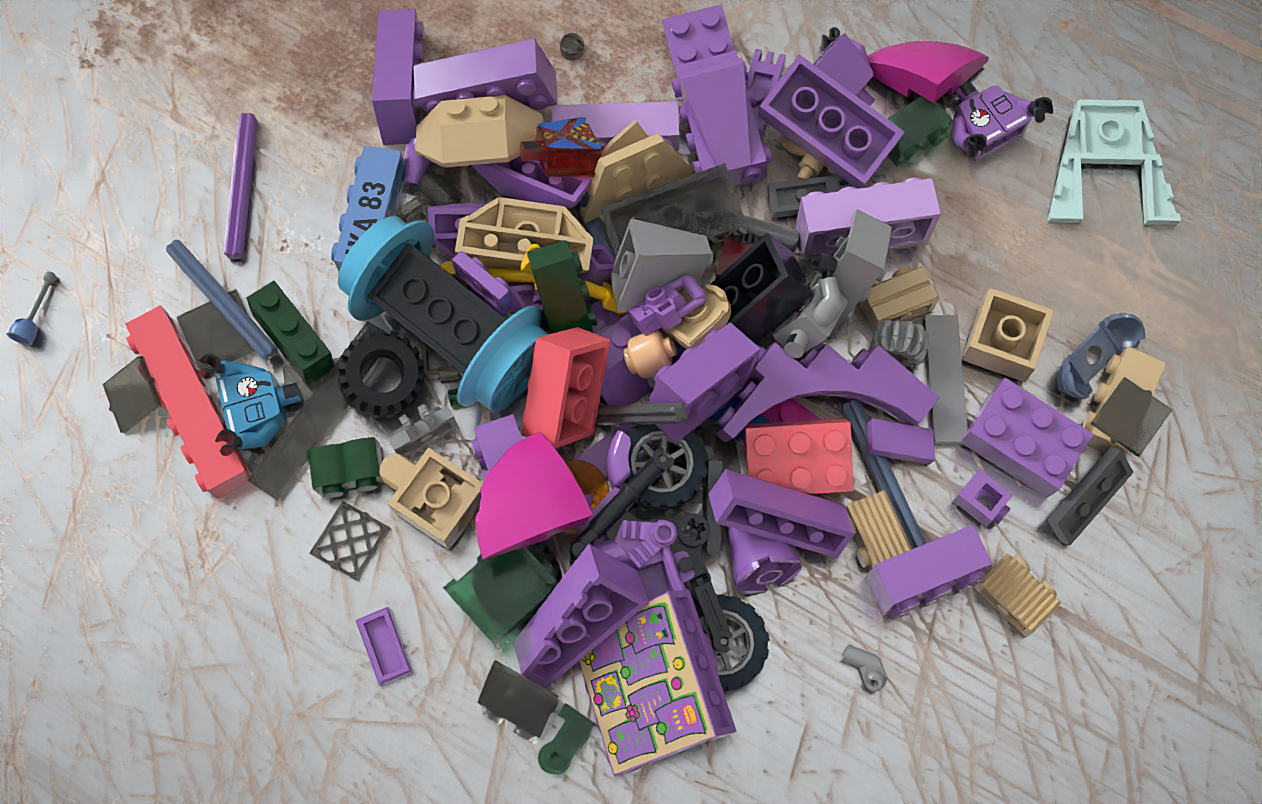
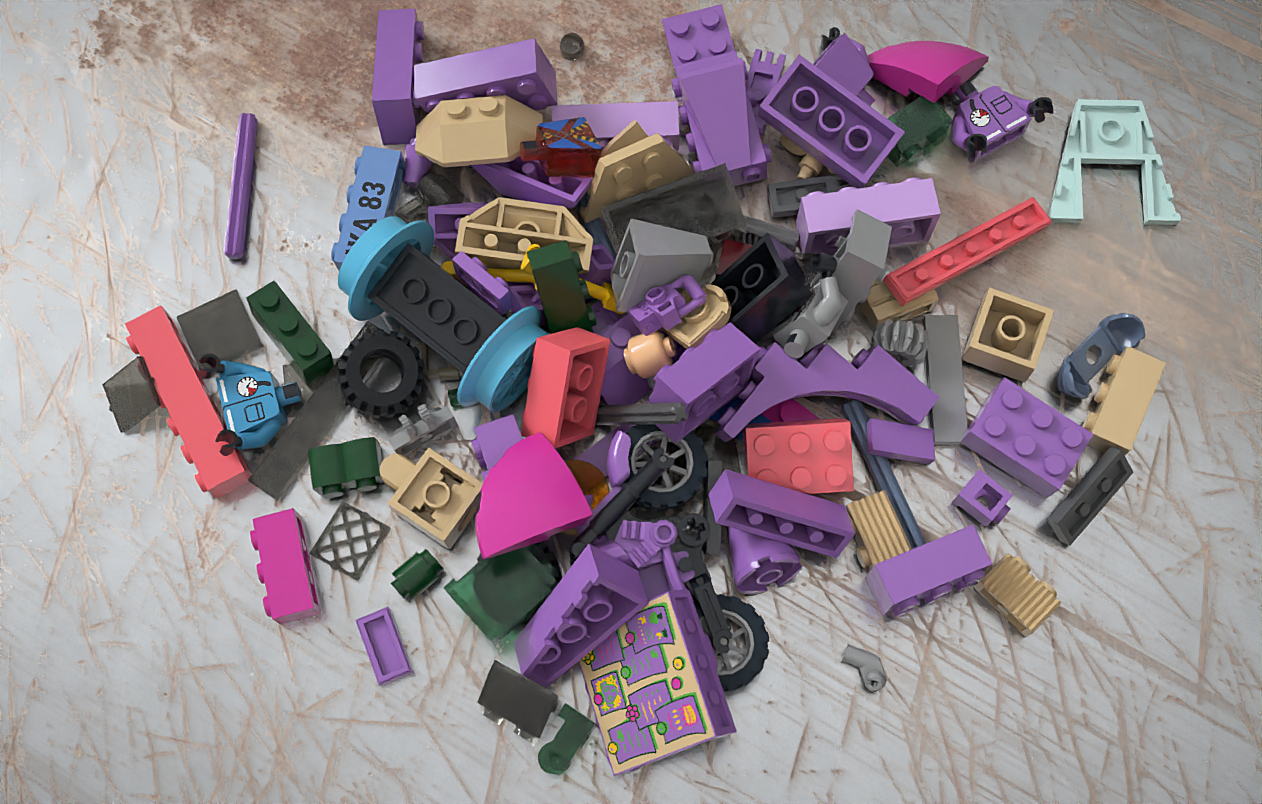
hinge [6,271,57,346] -> none
sand blue axle [166,240,278,361] -> none
clear smoke piece [1090,377,1173,457] -> none
none -> dark pink brick [250,508,322,624]
none -> dark green brick [391,548,443,599]
none -> coral tile [883,197,1052,306]

